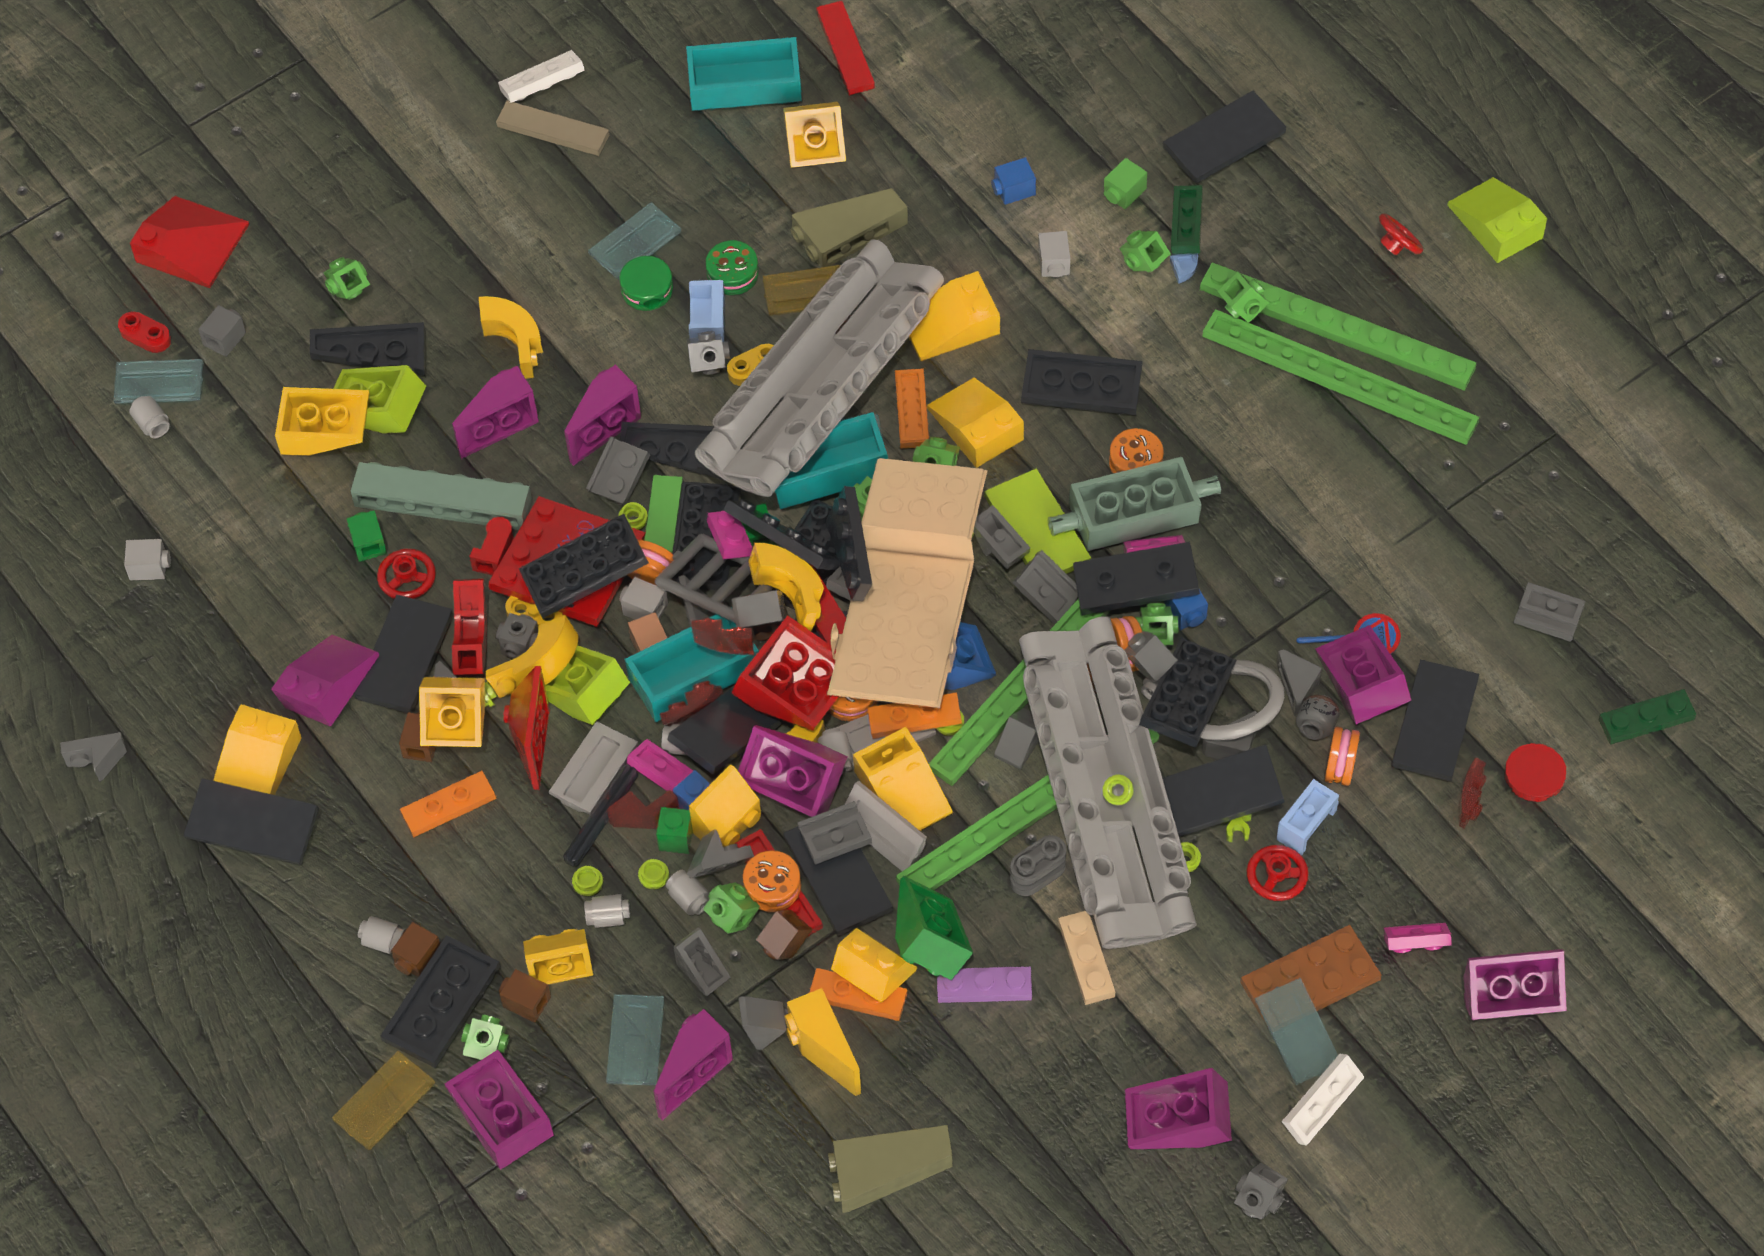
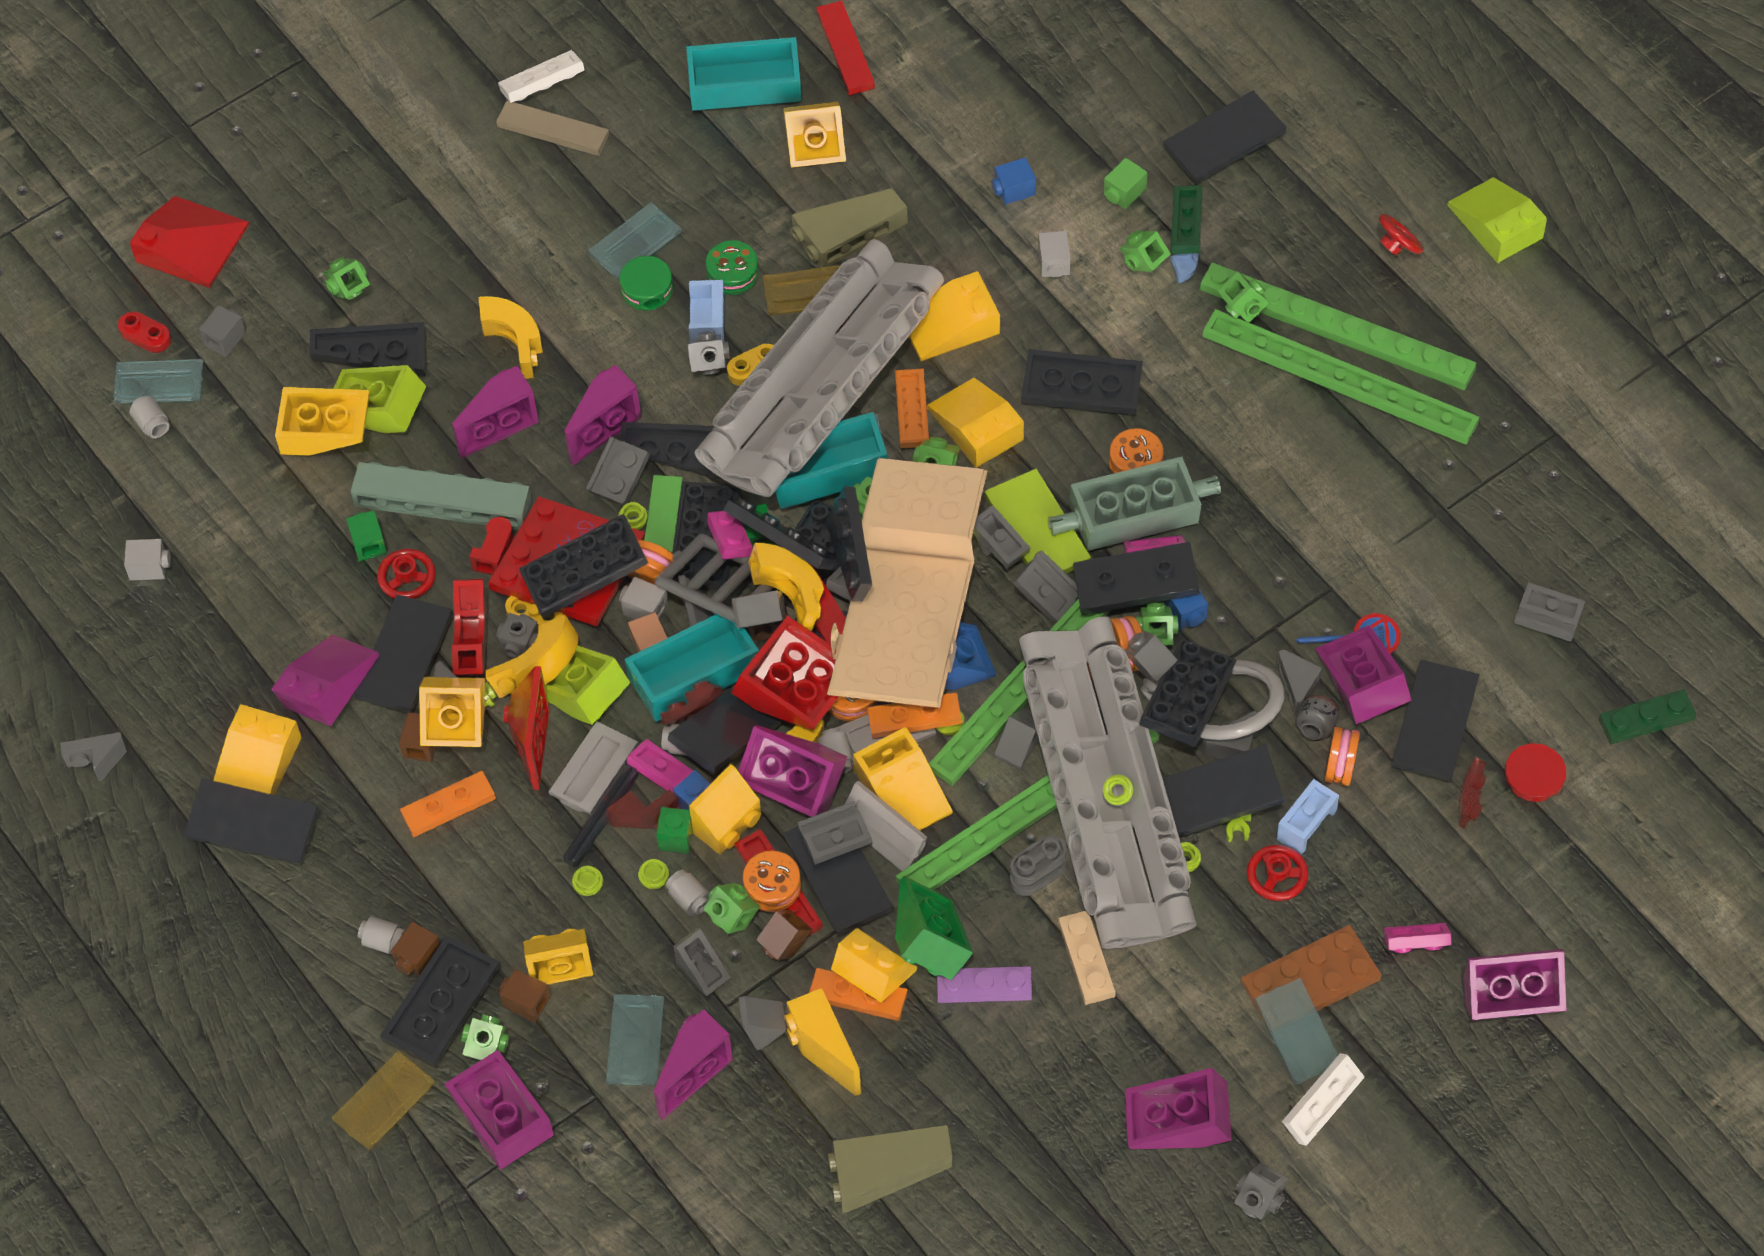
light grey brick [584,894,630,928] -> none
dark grey slope [687,829,754,878] -> none
clear red slope [691,618,754,655] -> none

